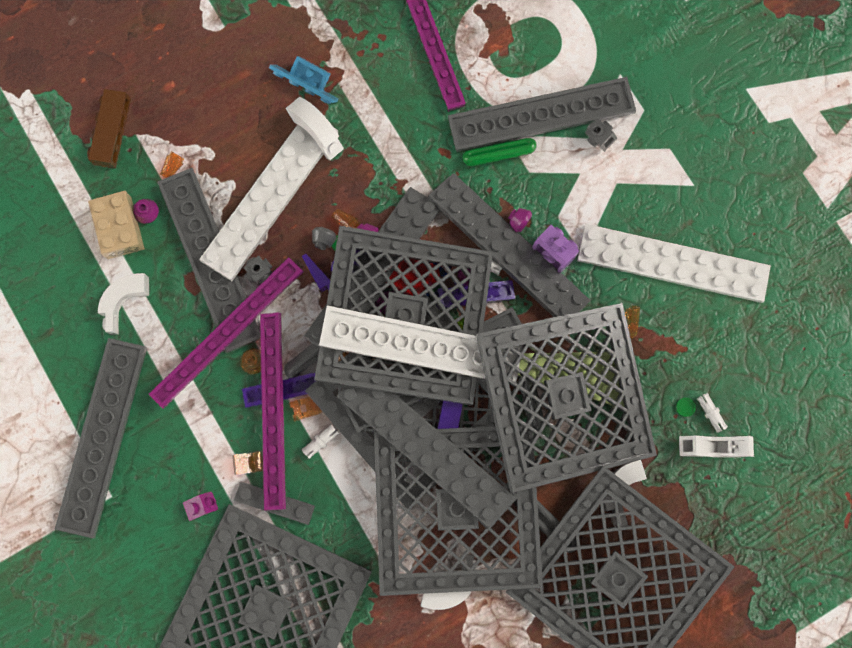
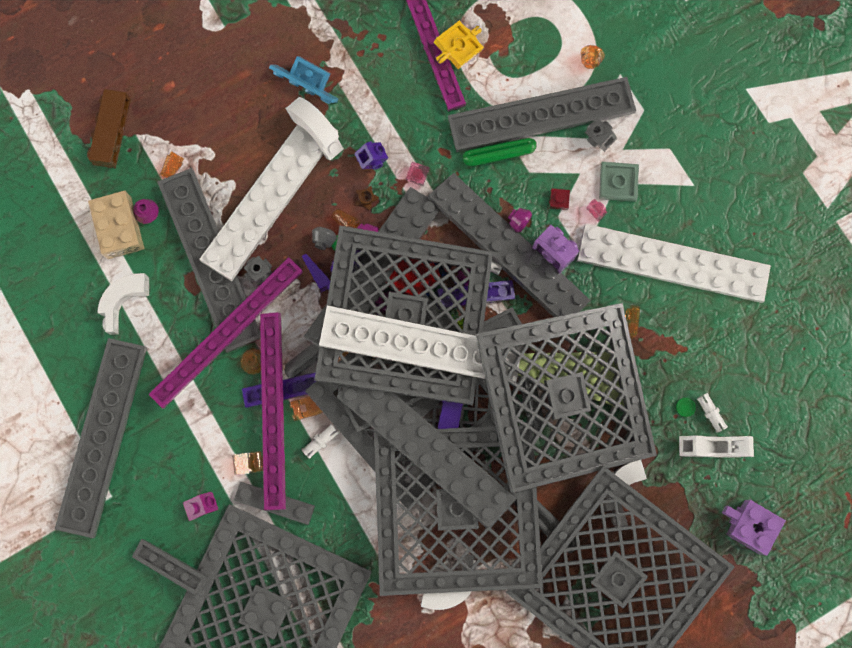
none -> dark grey plate [132,539,209,596]
none -> dark purple brick [354,141,388,170]
none -> reddish brown plate [355,186,379,210]
none -> clear pink plate [406,162,430,186]
none -> yellow plate [434,20,484,69]
none -> dark red plate [549,188,570,210]
none -> clear orange cone [580,45,605,69]
none -> clear pink plate [586,199,607,222]
none -> sand green tile [599,161,639,202]
none -> medium lavender hinge [722,500,786,556]

